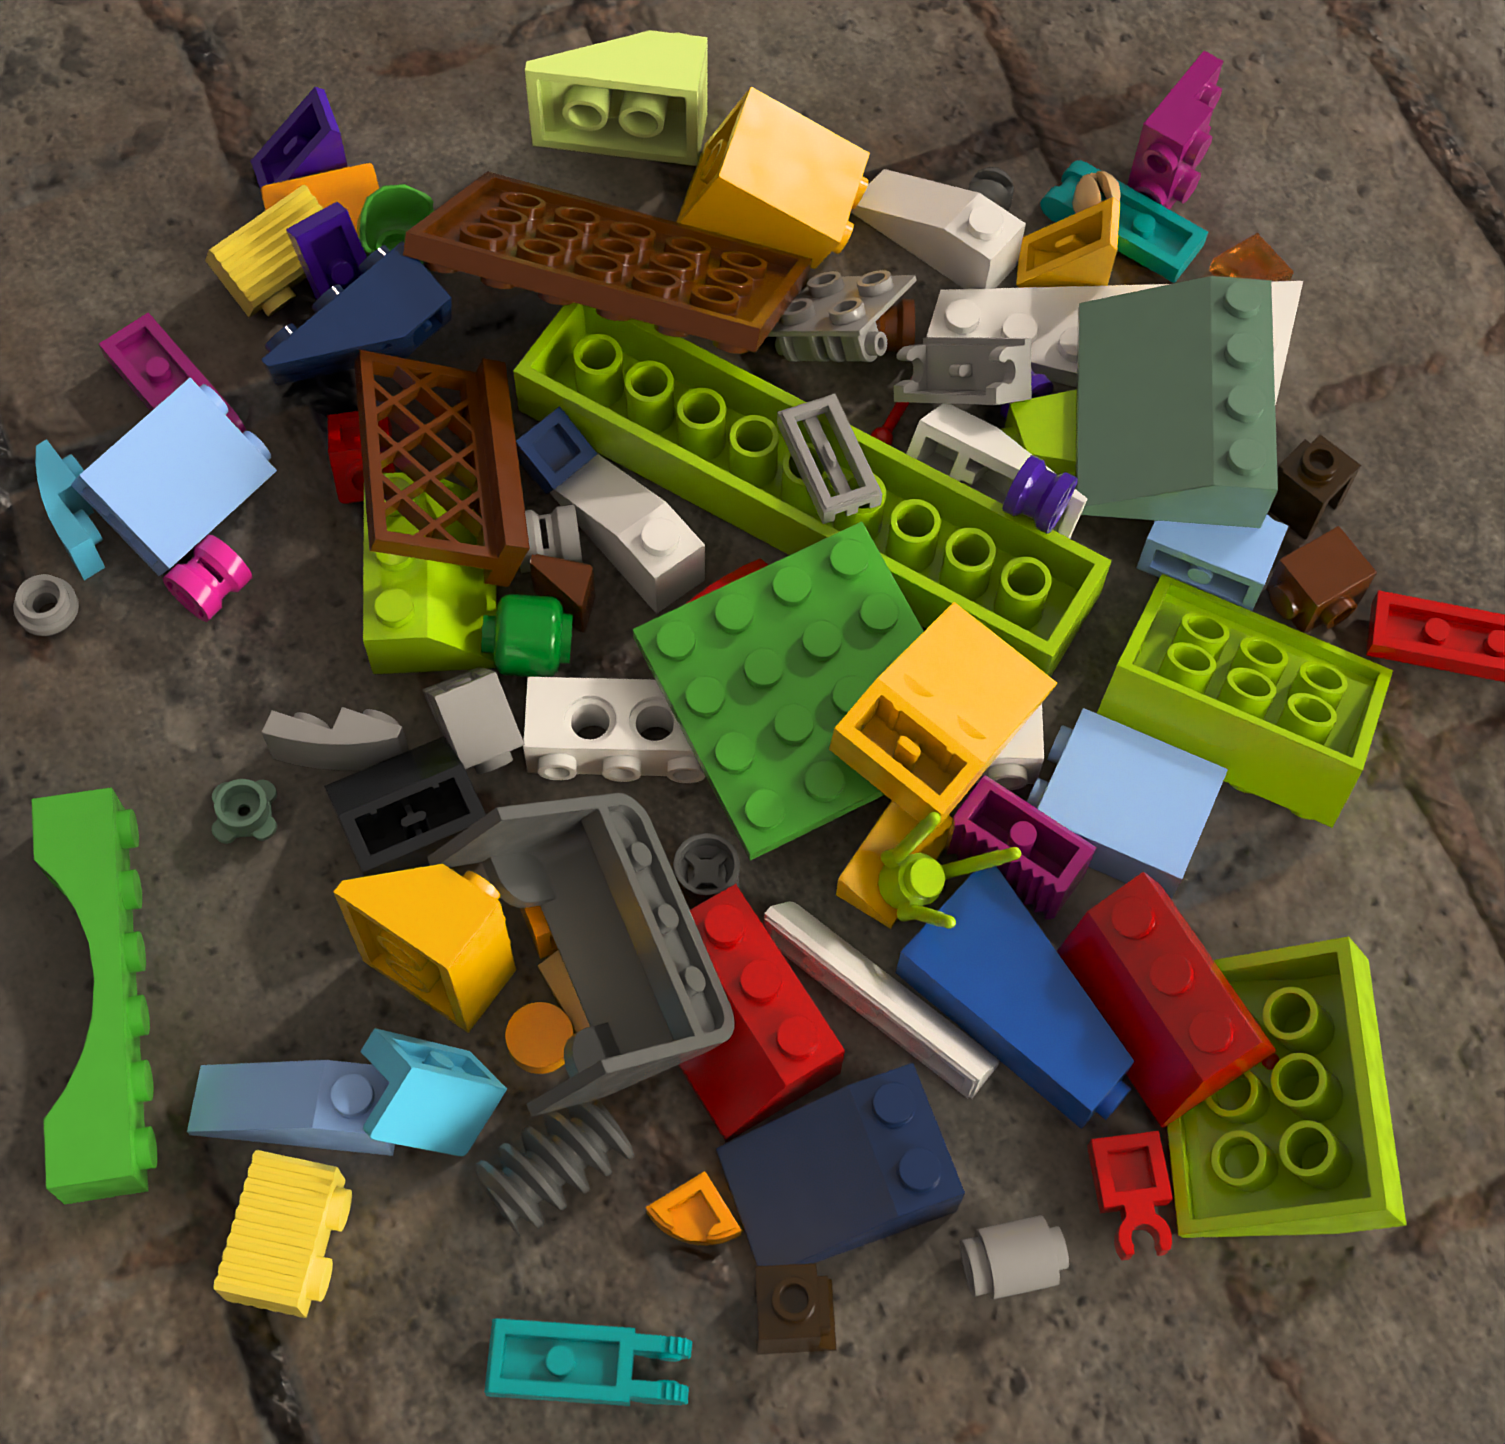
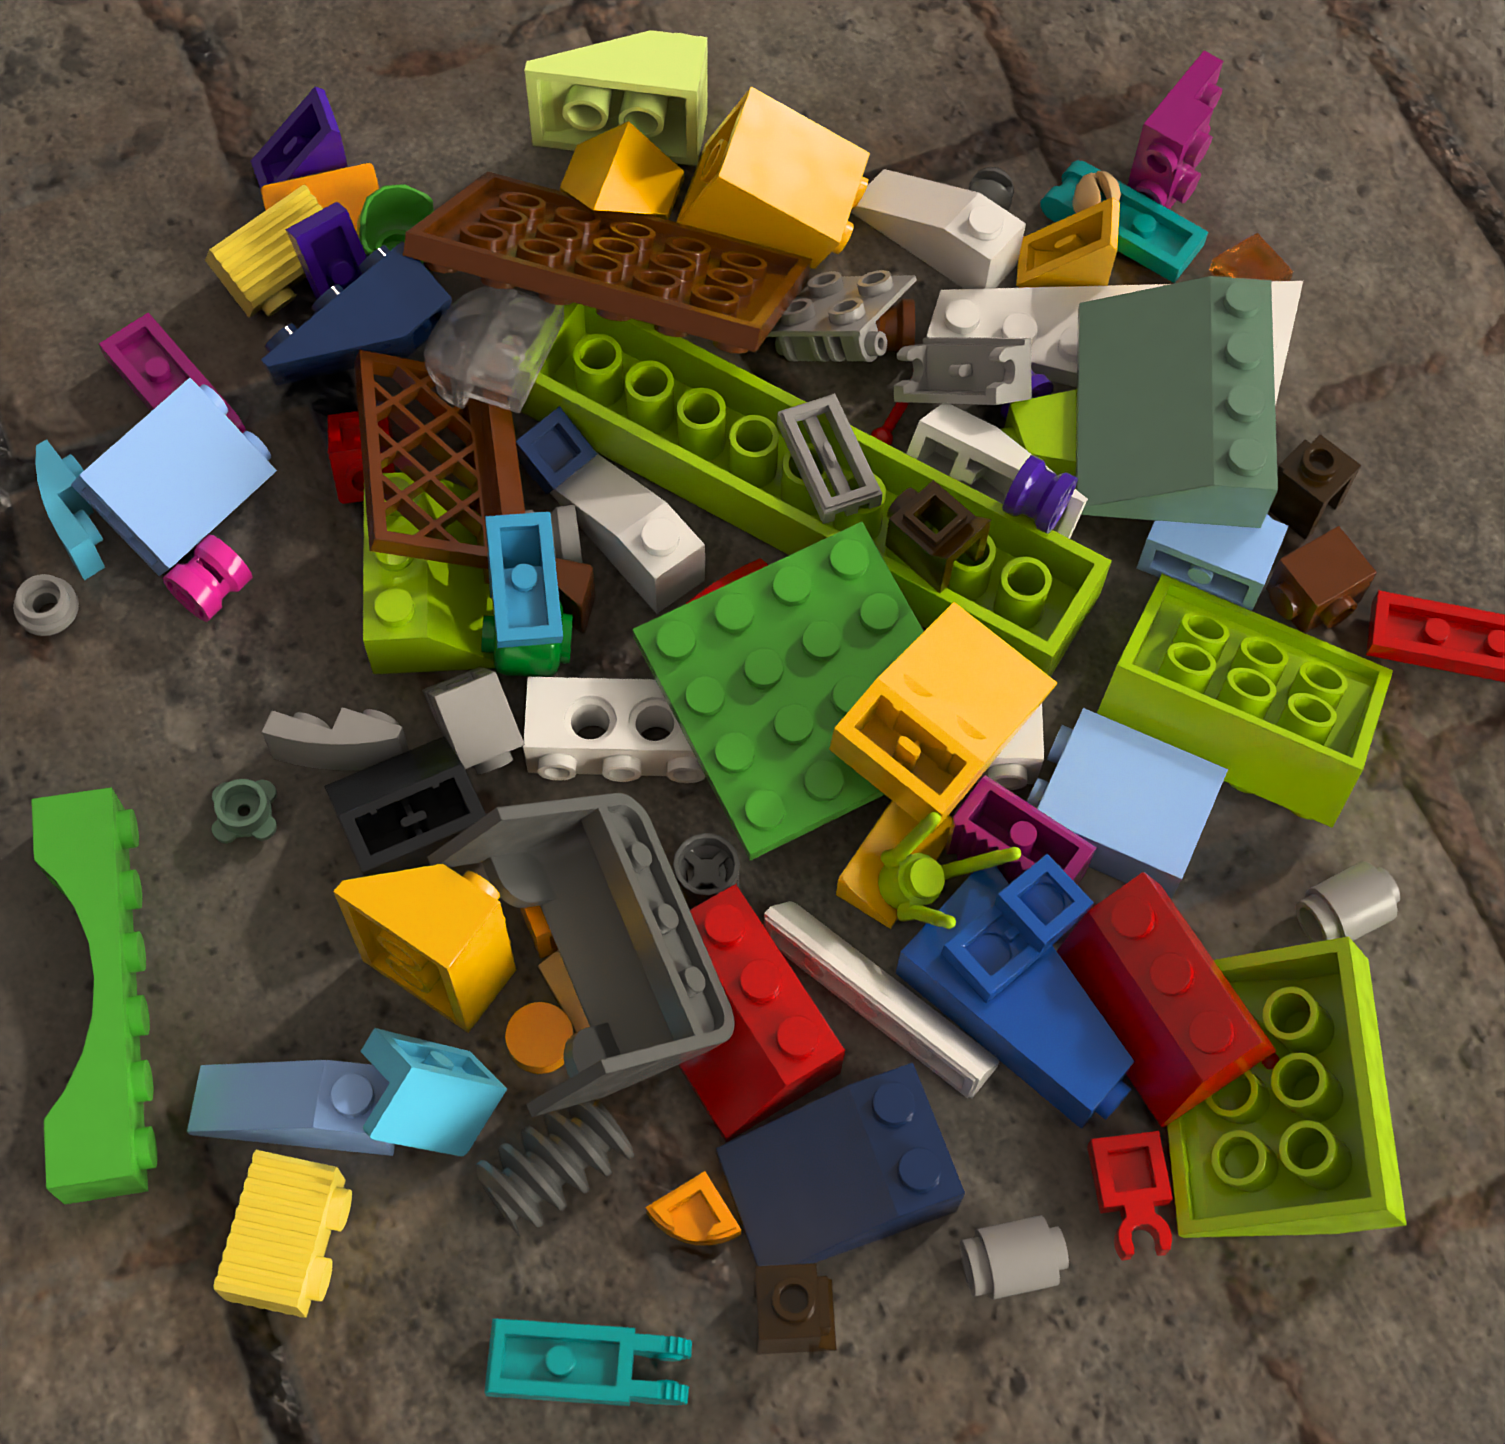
none -> clear slope [424,286,564,414]
none -> dark azure slope [485,512,563,648]
none -> yellow slope [560,121,684,220]
none -> dark brown window [885,480,992,593]
none -> blue slope [941,854,1094,1003]
none -> light grey brick [1295,861,1400,943]

